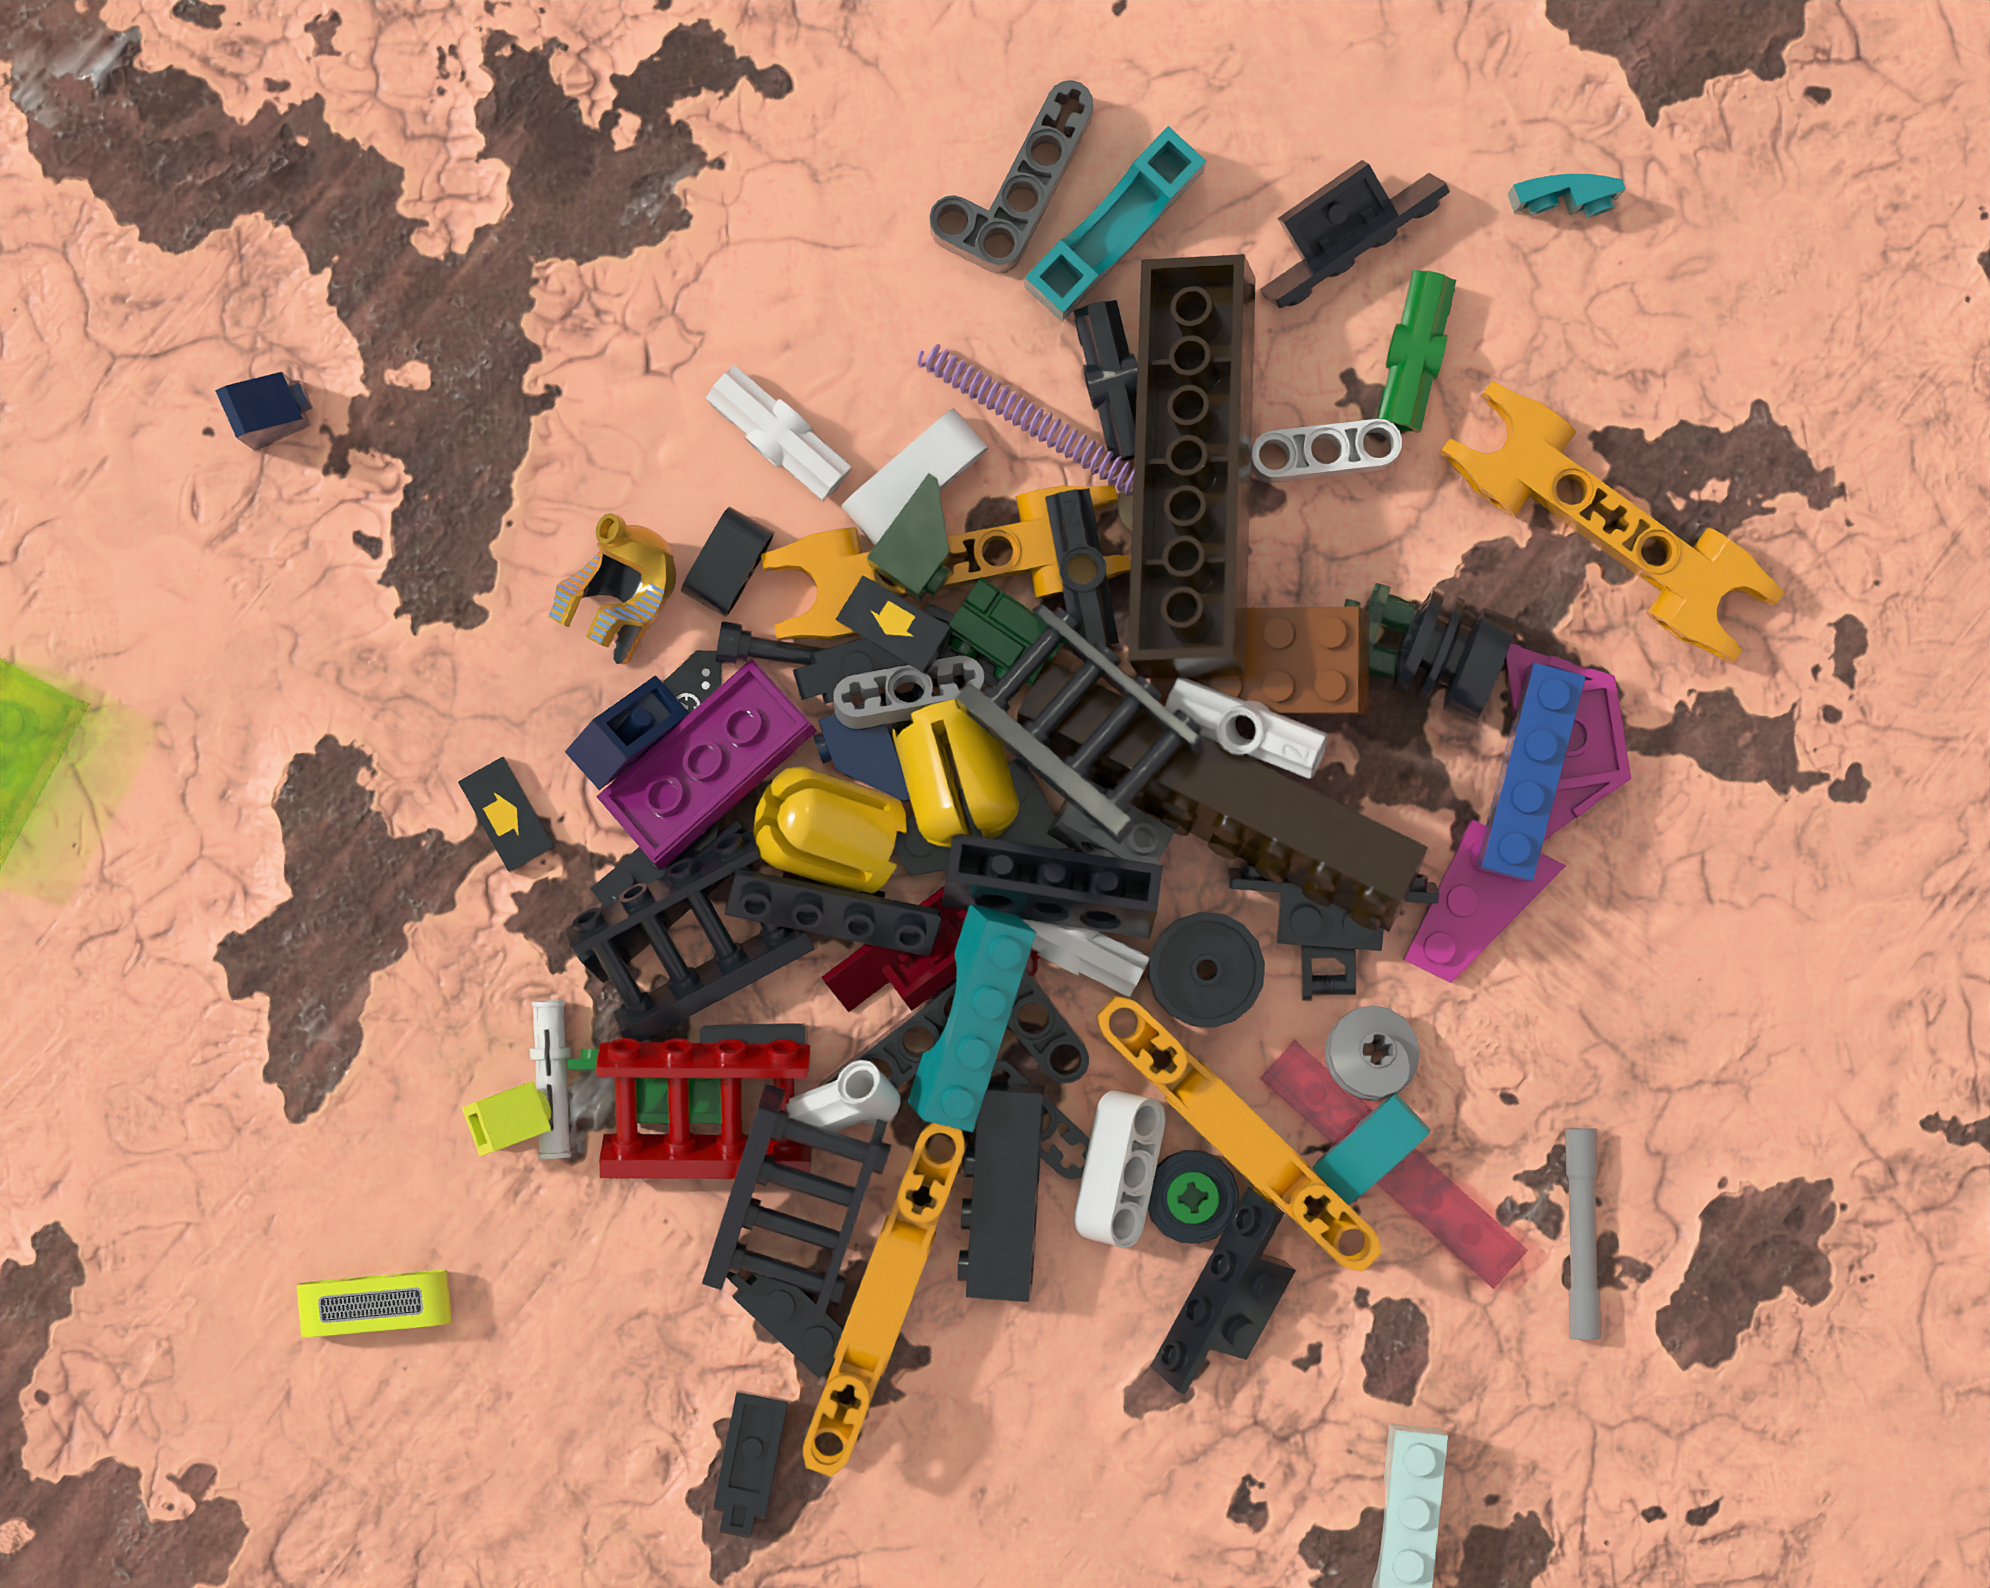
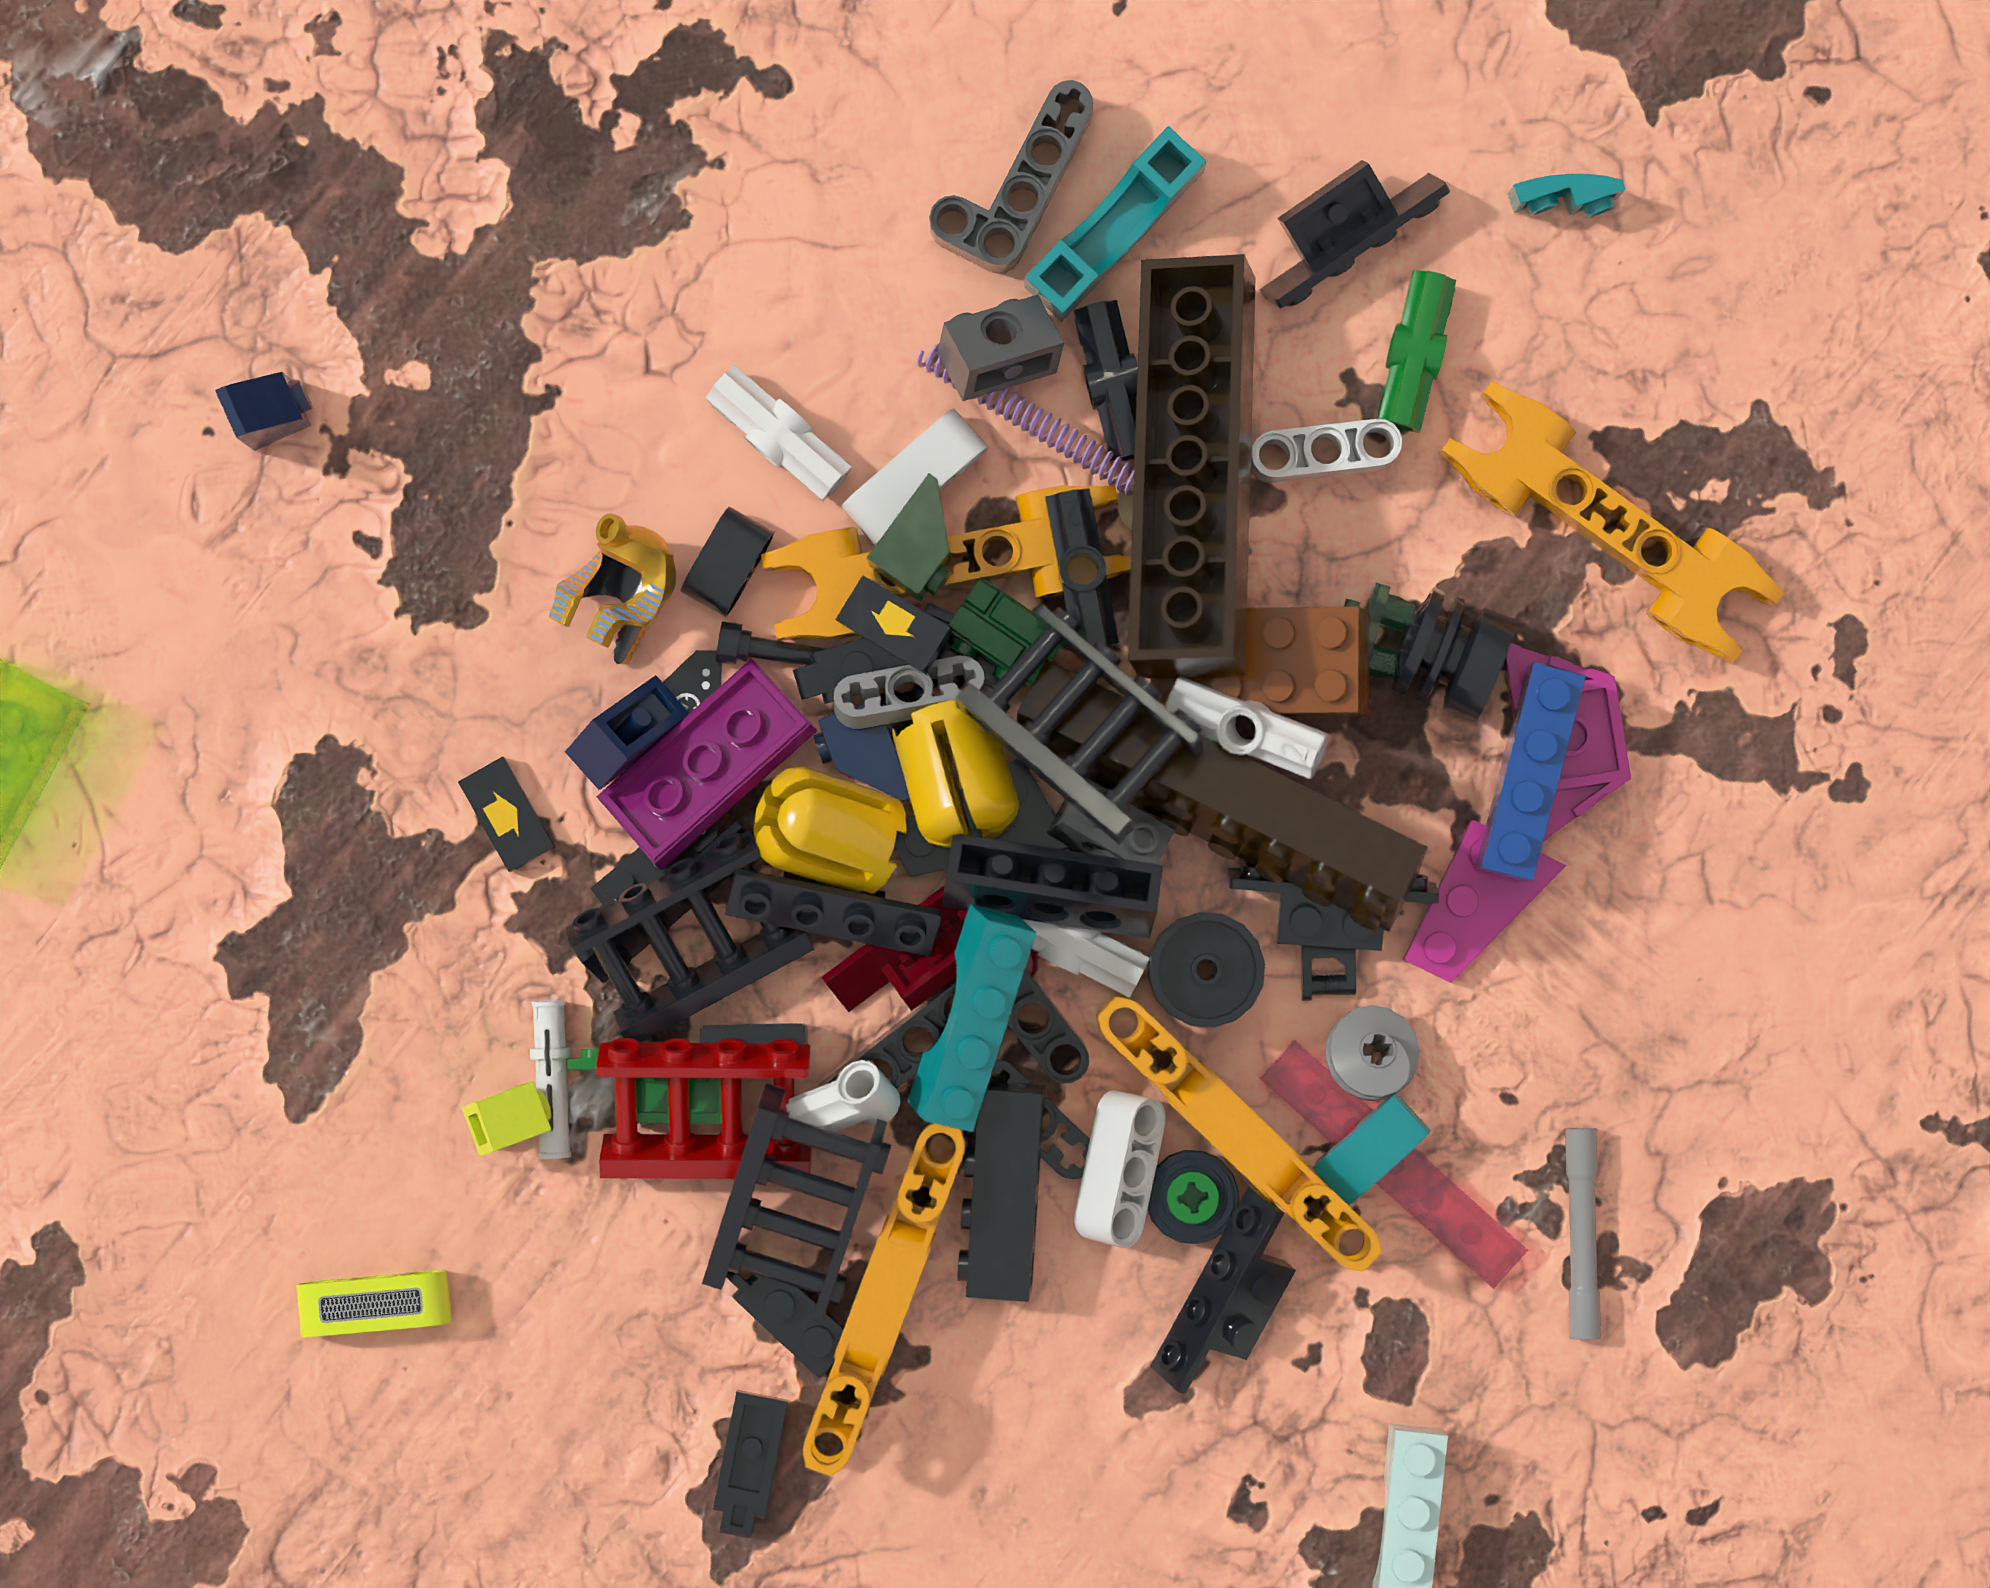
none -> dark grey brick [937,294,1064,401]

